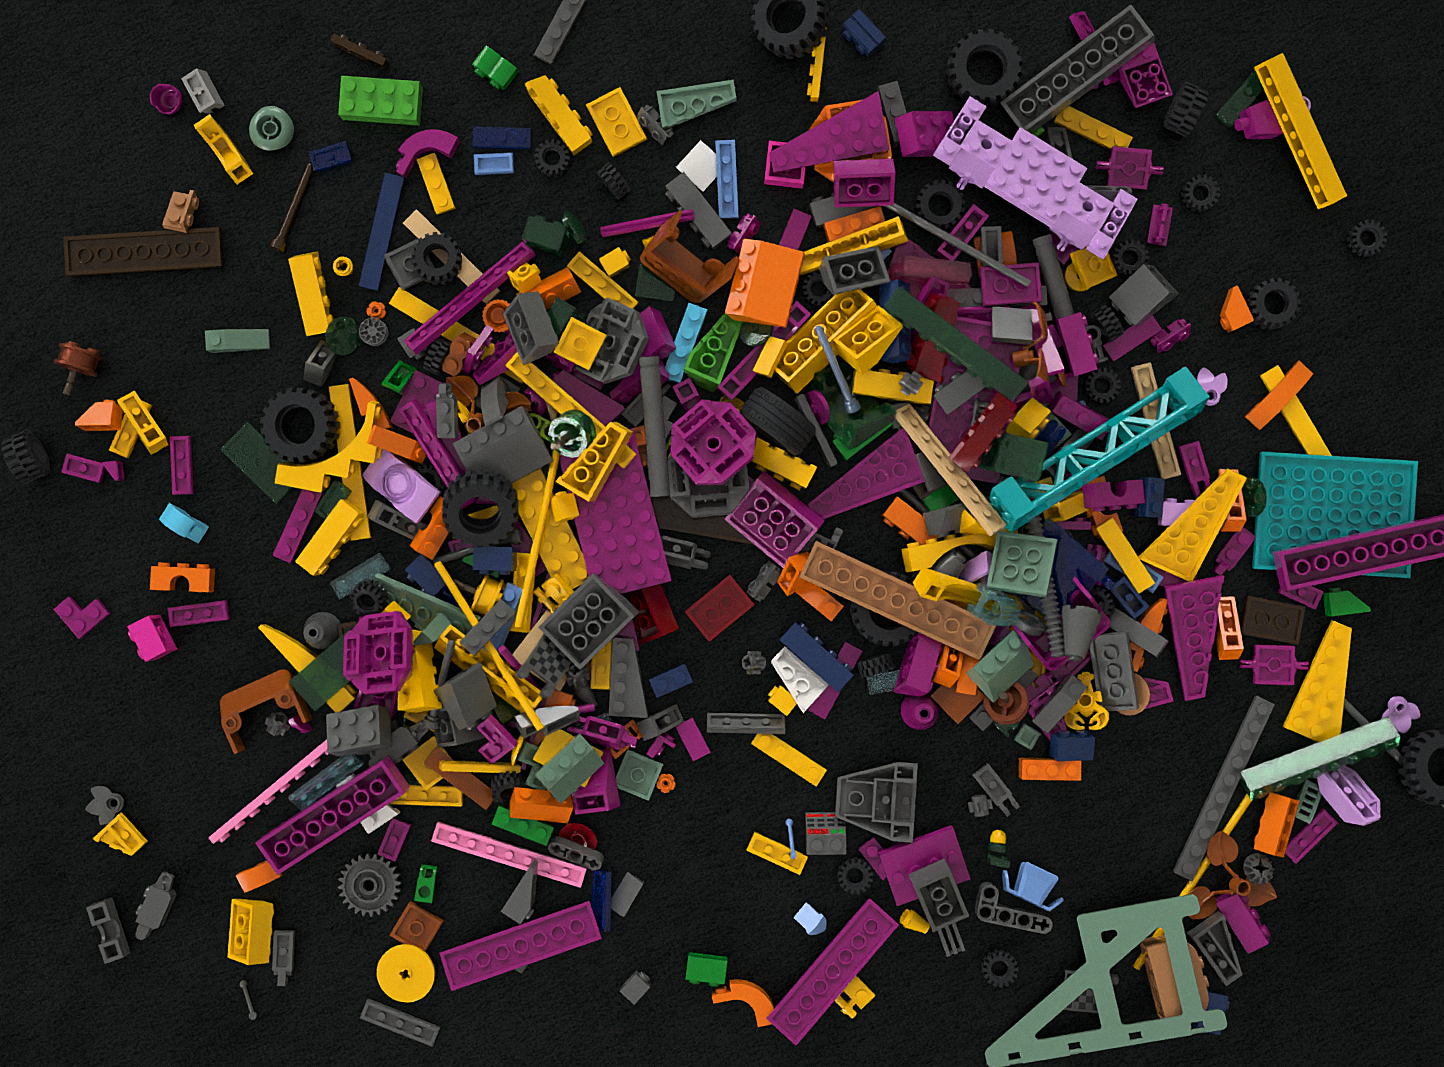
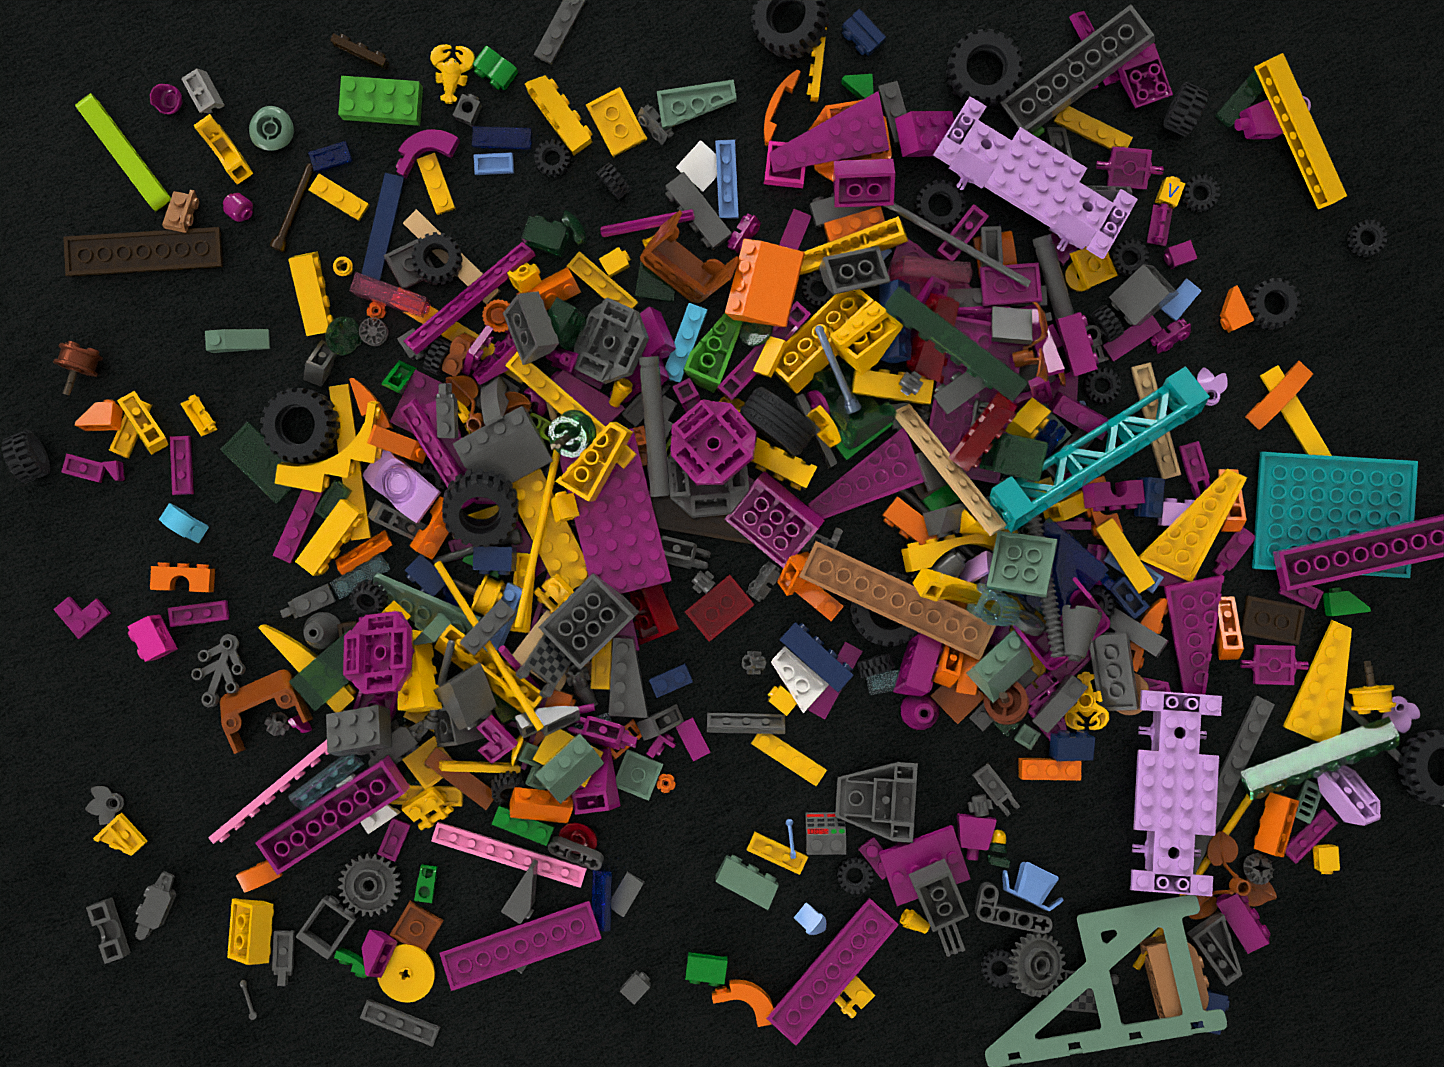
yellow tile [554,317,607,370] -> none
clear green dish [1242,478,1267,517] -> none
none -> lime beam [75,93,171,211]
none -> yellow hinge [181,394,217,437]
none -> dark grey plant [191,634,246,707]
none -> magenta head [223,193,253,222]
none -> dark grey hinge [280,584,336,618]
none -> dark grey window [296,895,358,960]
none -> yellow plate [309,174,369,221]
none -> green slope [334,947,369,978]
none -> orange plate [335,530,392,575]
none -> clear pink slope [350,272,431,318]
none -> magenta slope [361,930,397,978]
none -> yellow plate [401,786,453,830]
none -> yellow animal [430,44,475,104]
none -> dark grey brick [453,94,482,127]
none -> yellow cone [609,378,632,407]
none -> dark grey gear [691,571,715,594]
none -> sand green slope [715,855,779,910]
none -> orange slope [764,70,801,146]
none -> yellow slope [807,405,841,448]
none -> yellow plate [830,301,889,350]
none -> green slope [841,74,874,100]
none -> magenta torso [957,813,996,860]
none -> dark grey gear [1008,932,1066,997]
none -> lavender piece [1130,690,1222,896]
none -> yellow brick [1155,176,1185,209]
none -> medium blue tile [1161,278,1201,321]
none -> magenta brick [1164,240,1197,269]
none -> yellow brick [1313,844,1340,874]
none -> yellow wheel [1349,661,1396,714]

